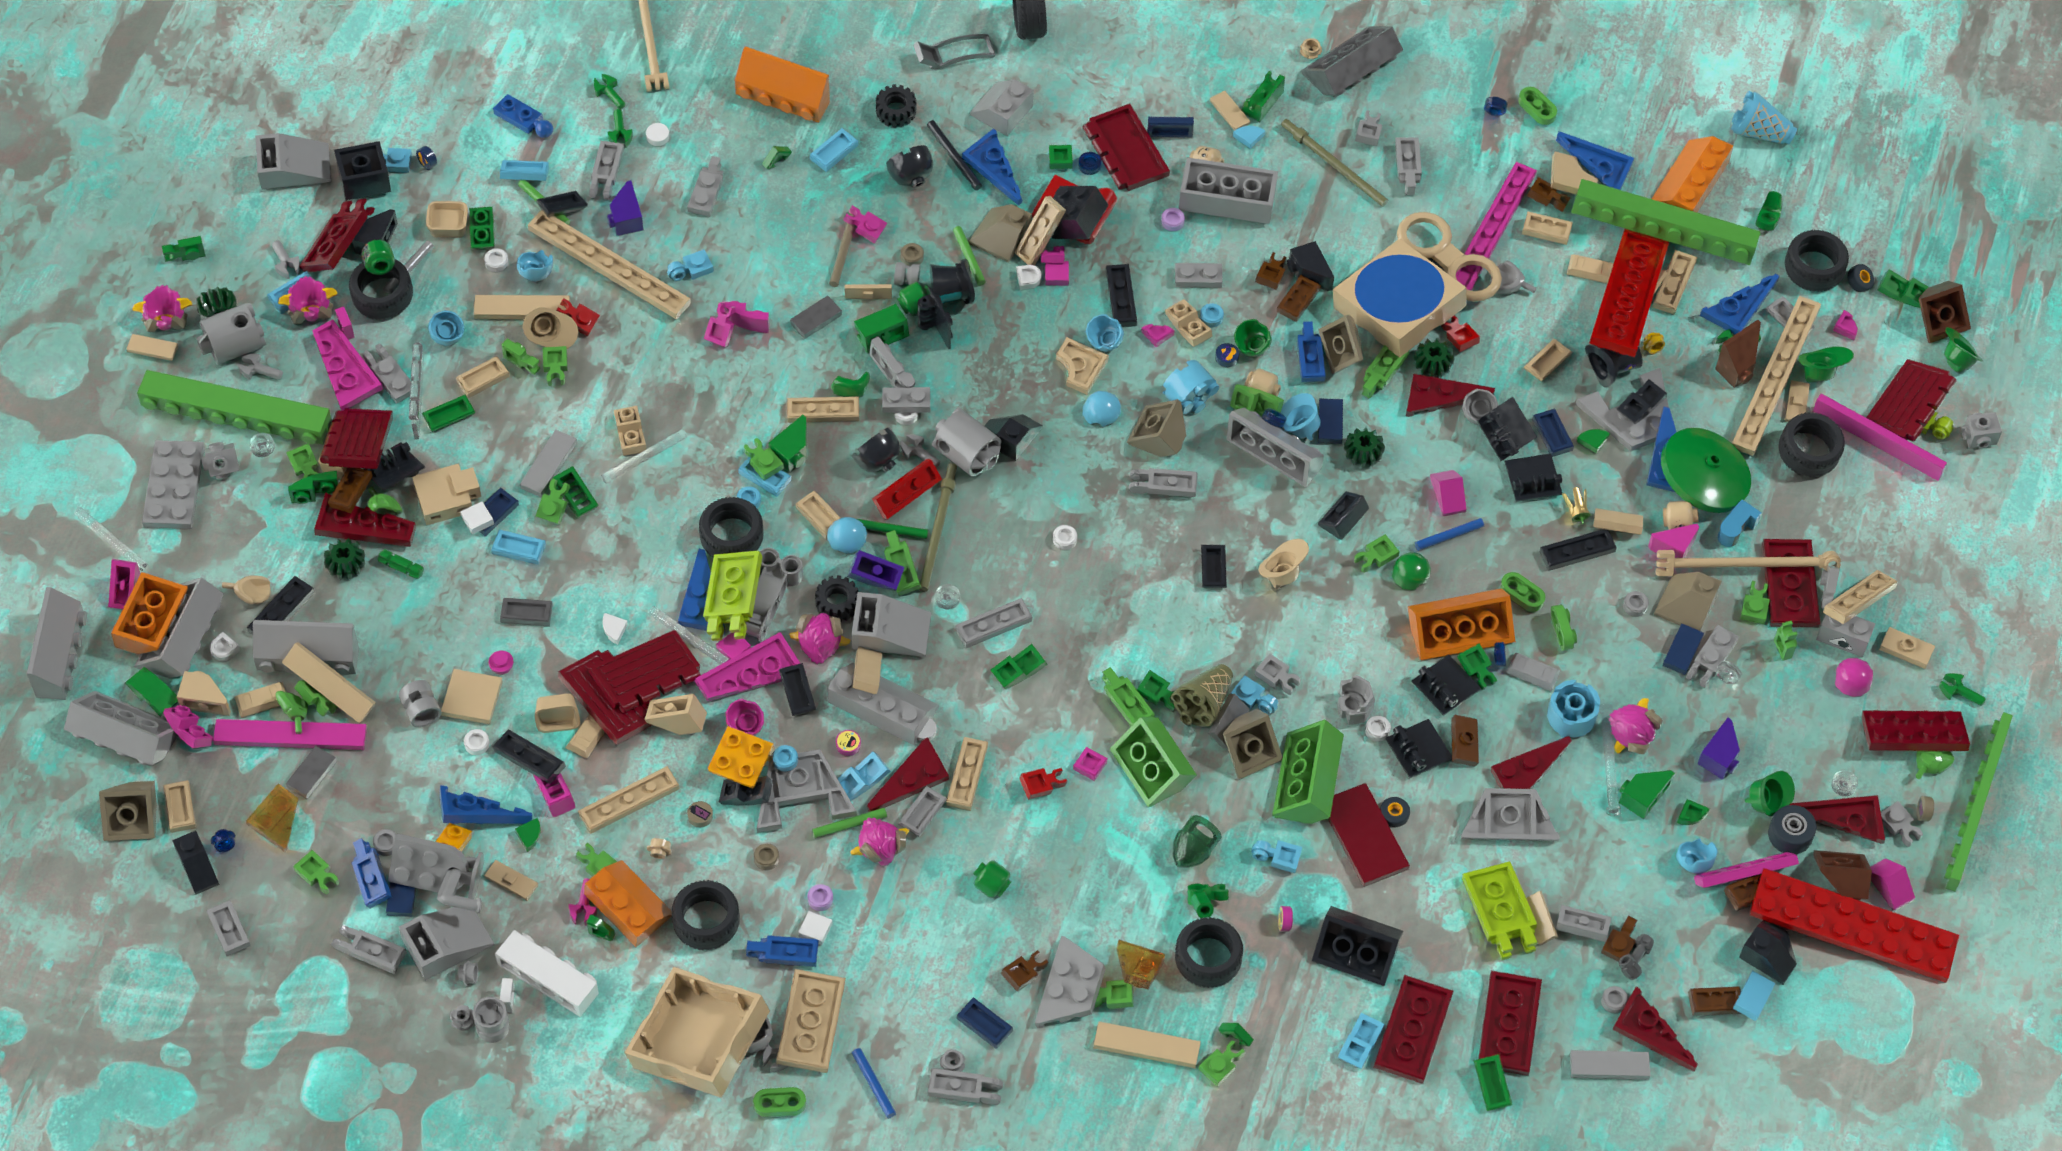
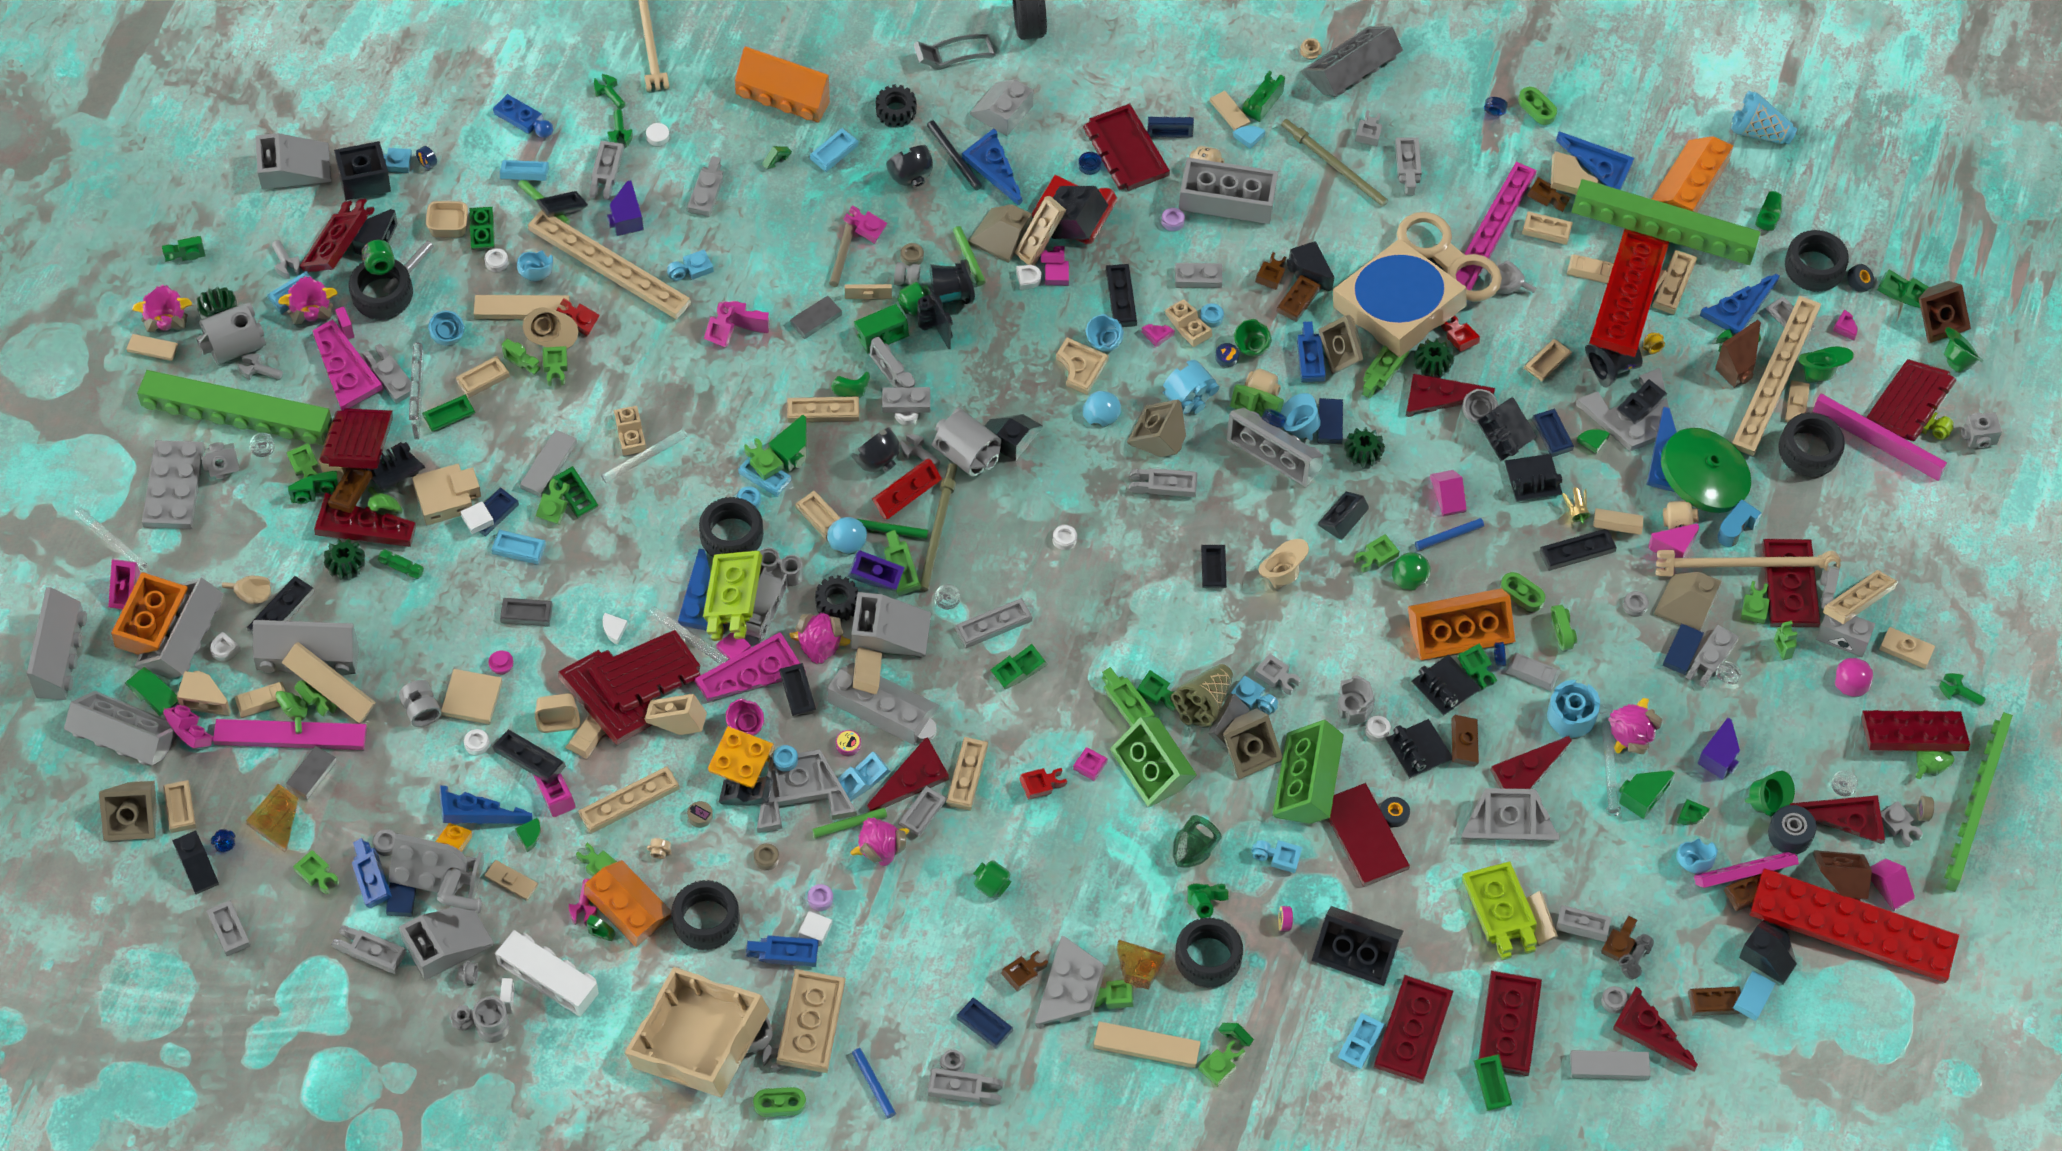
green plate [1049,145,1073,169] -> none

